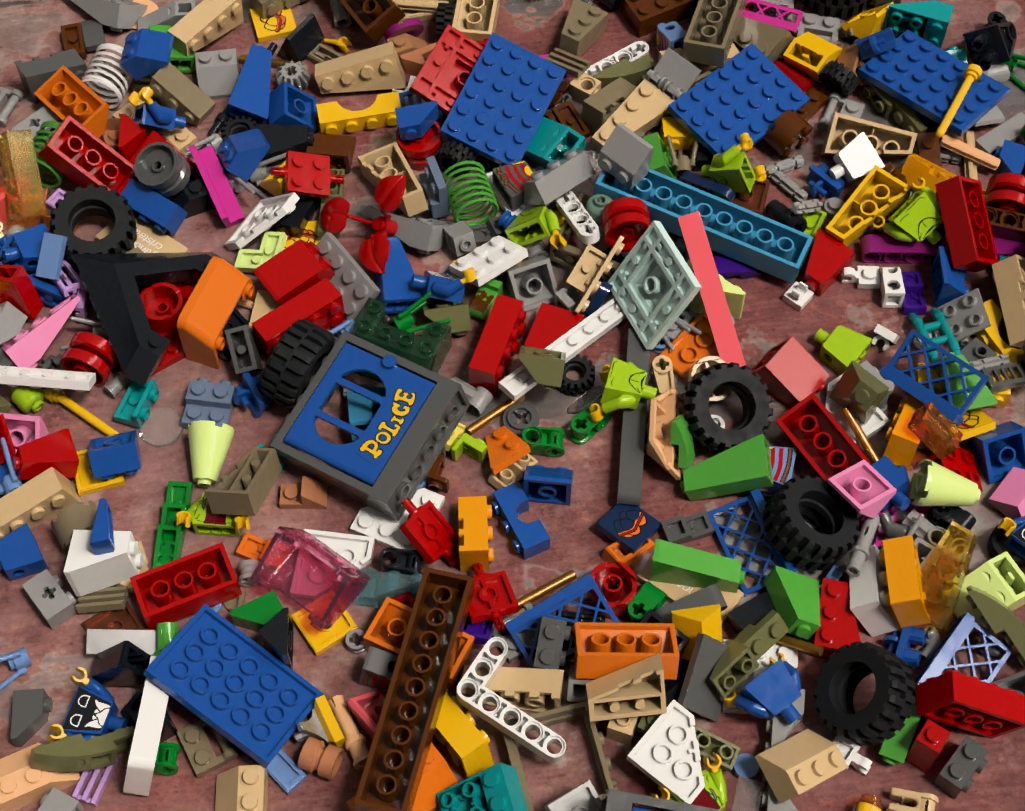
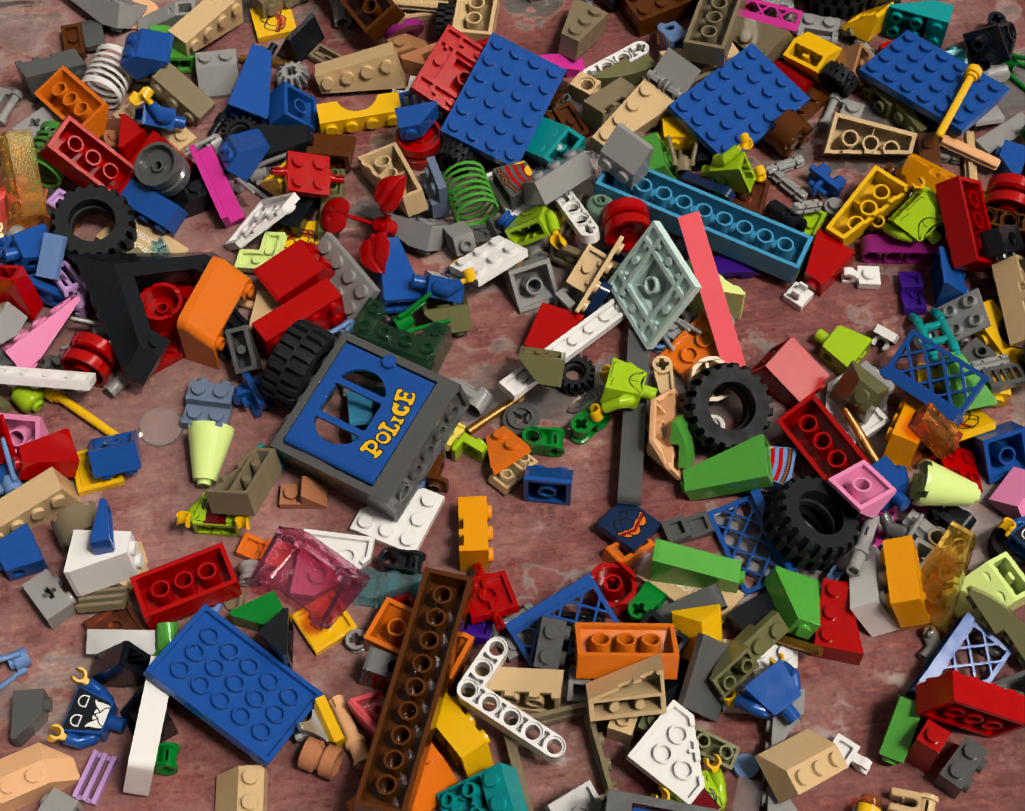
olive slope [30,726,135,772] -> none
teal bracket [113,379,160,428] -> none
green slope [152,481,194,569] -> none
dark tan plate [177,720,239,778] -> none
medium blue tile [256,749,307,795] -> none
yellow hand [324,36,352,53] -> none
red plate [399,497,459,567] -> none
red brick [468,294,526,398] -> none
bright green leg [469,279,503,321] -> none
blue arch [491,481,550,560] -> none
pearl gold bar [517,570,577,609] -> none
dark tan tile [544,48,590,78] -> none
black tyre [814,641,916,745] -> none
white torso [829,131,885,182] -> none
blue hips [855,27,898,61] -> none
white leg [880,267,906,308] -> none
blue hips [882,626,927,667] -> none
none -> clear light blue bush [151,237,170,253]
none -> black brick [979,224,1025,261]

